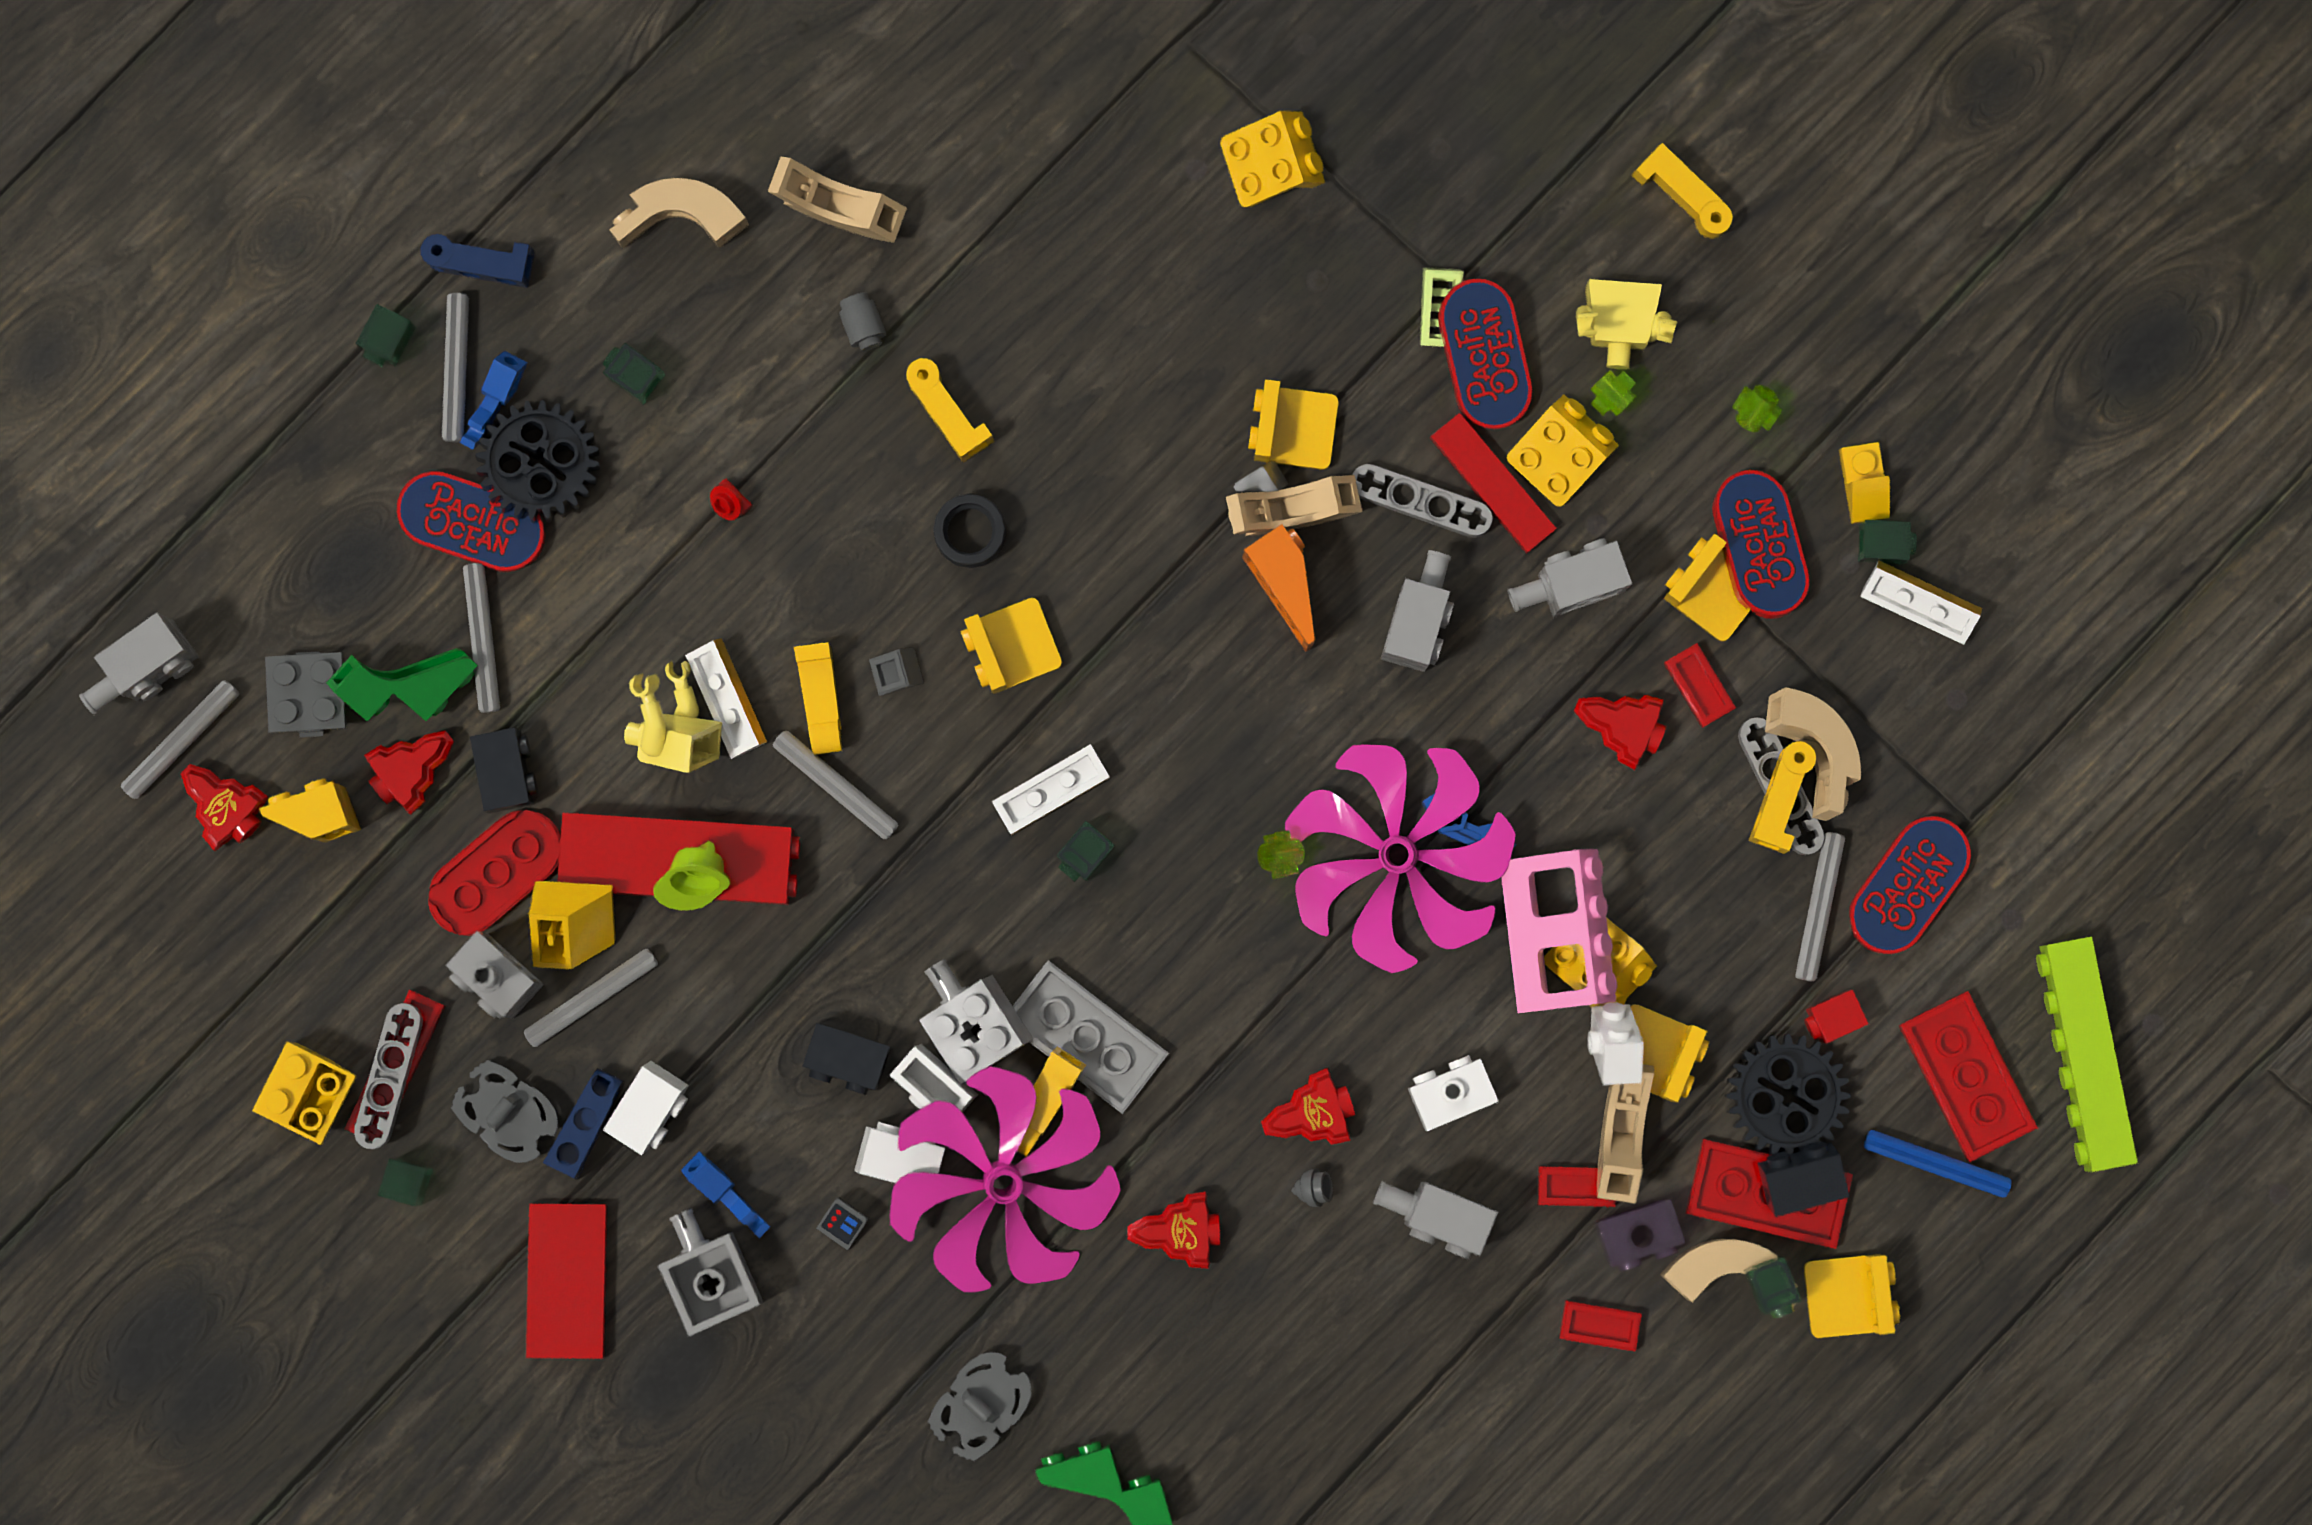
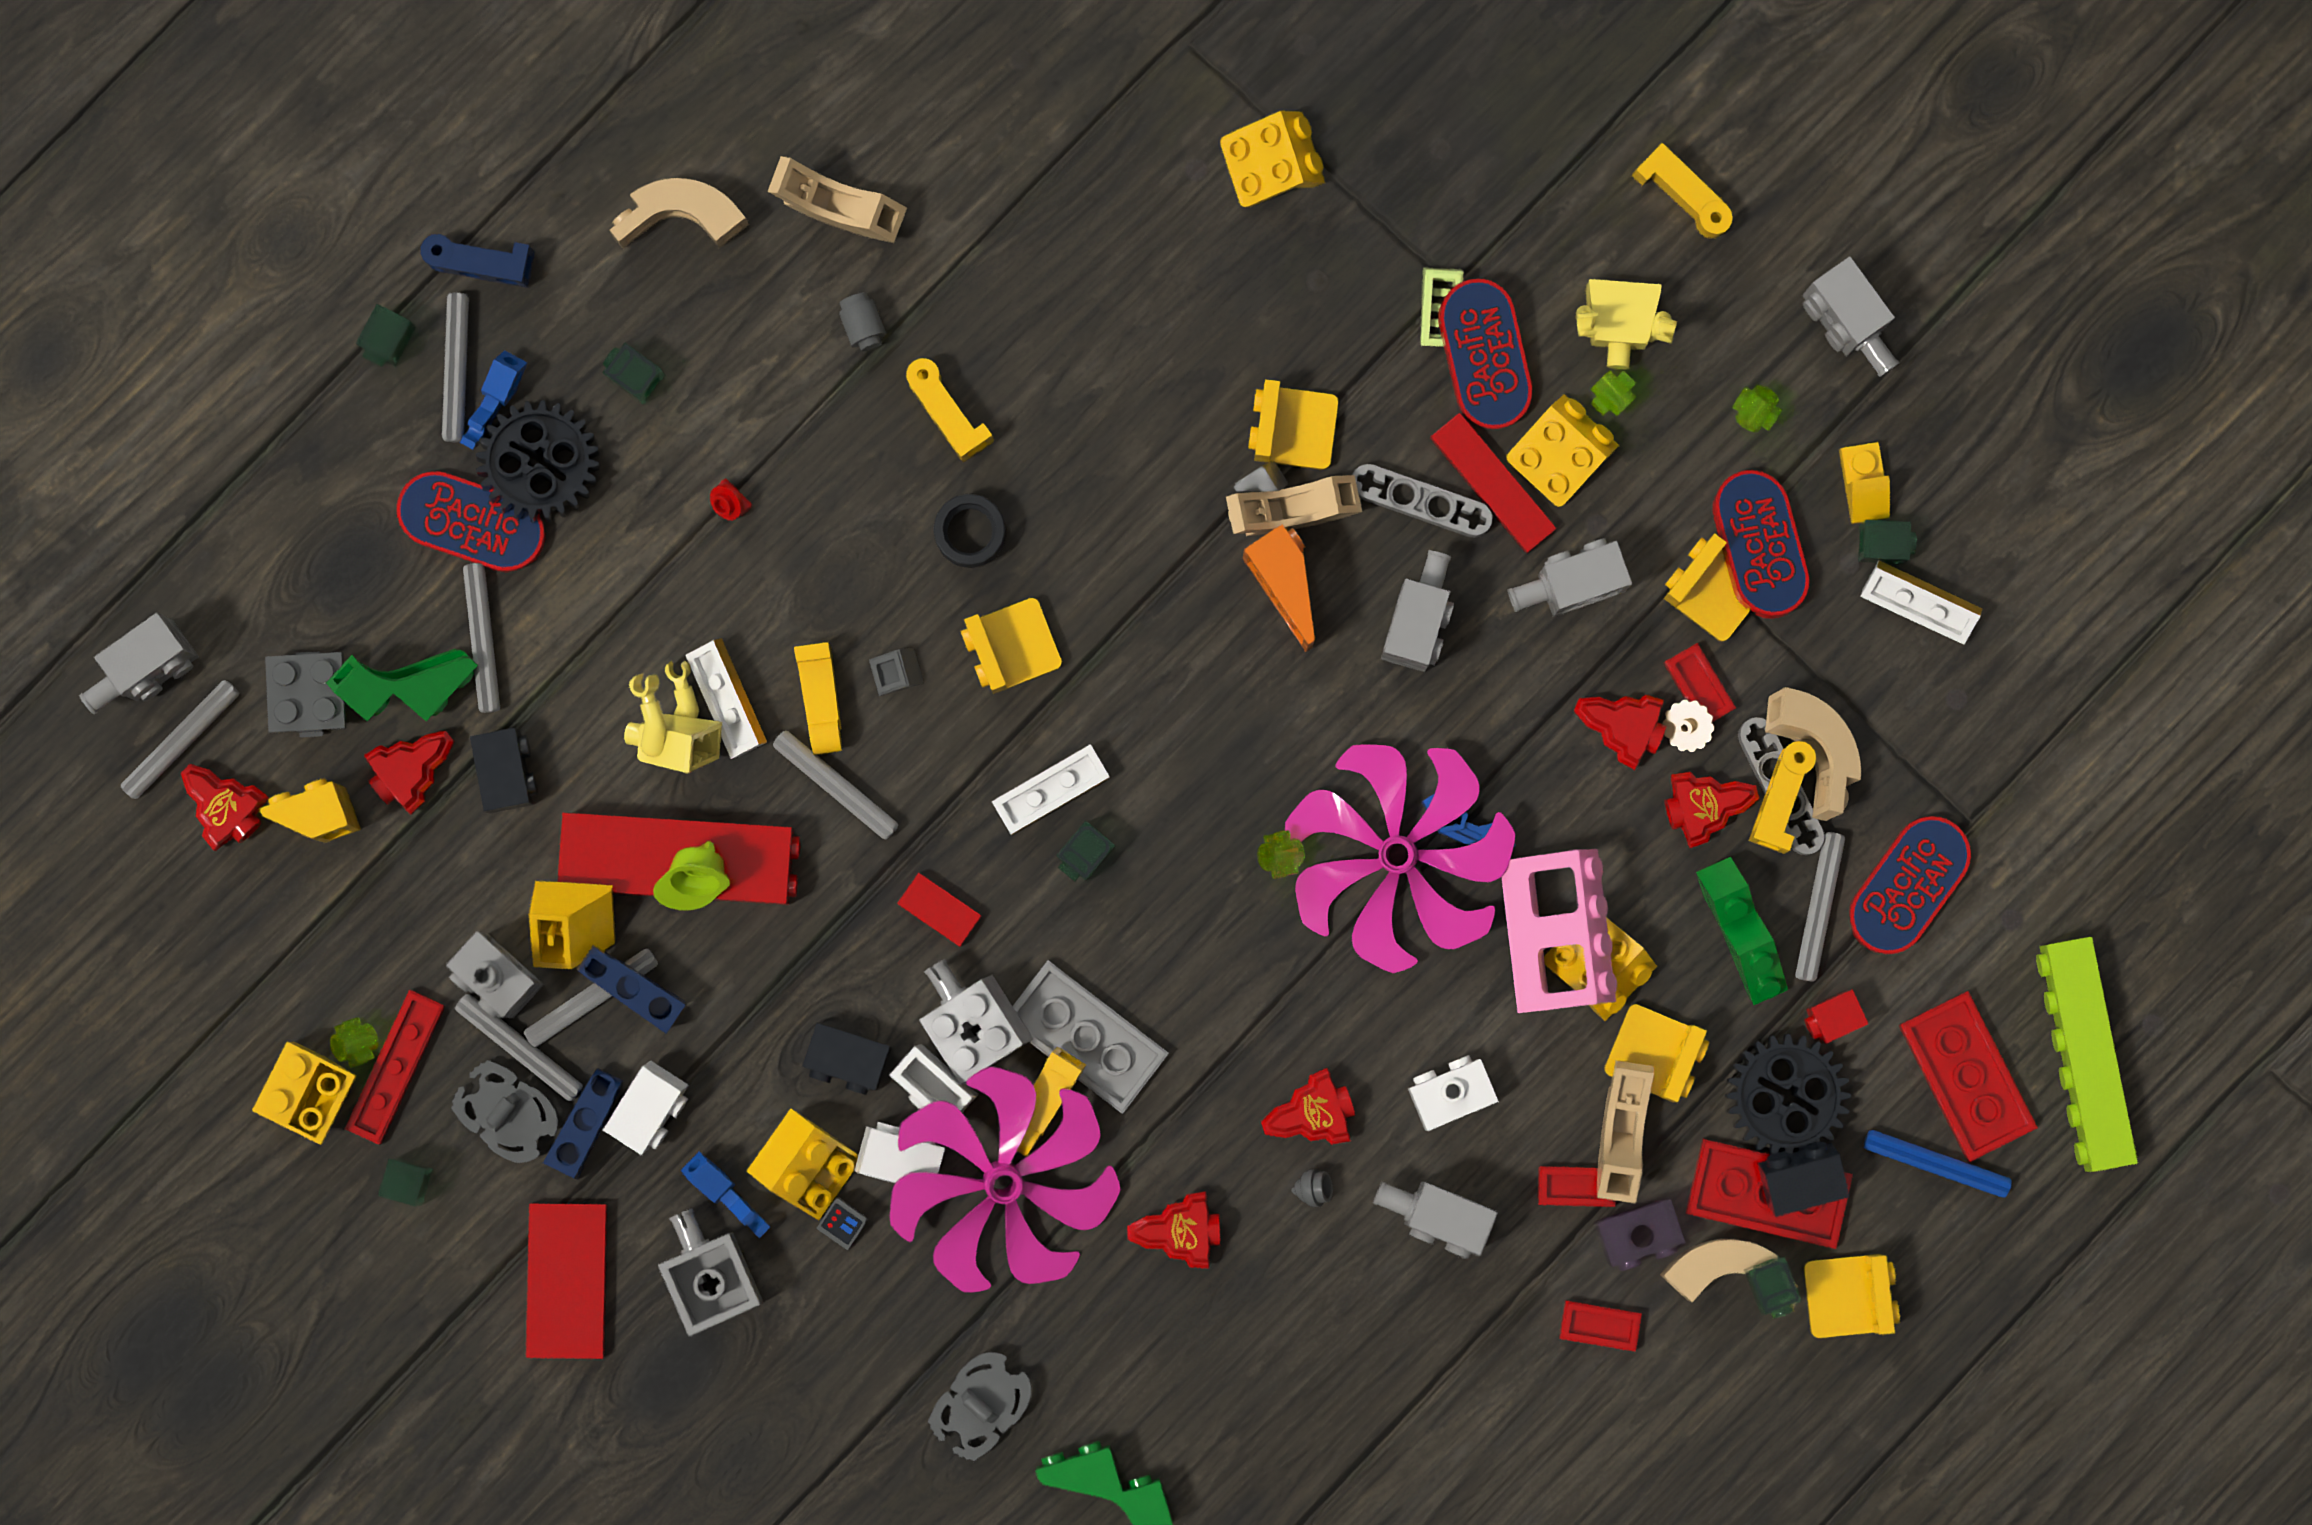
light grey beam [354,1003,423,1149] -> none
red tile [428,810,561,936] -> none
white brick [1588,1002,1643,1085] -> none
none -> clear neon green gear [330,1017,379,1068]
none -> light grey axle [455,994,583,1101]
none -> dark blue leg [577,945,686,1034]
none -> yellow slope [747,1109,859,1220]
none -> red tile [897,872,982,947]
none -> piece [1663,699,1715,752]
none -> red rock [1665,772,1759,848]
none -> green arch [1696,857,1788,1005]
none -> light grey brick [1802,256,1899,377]

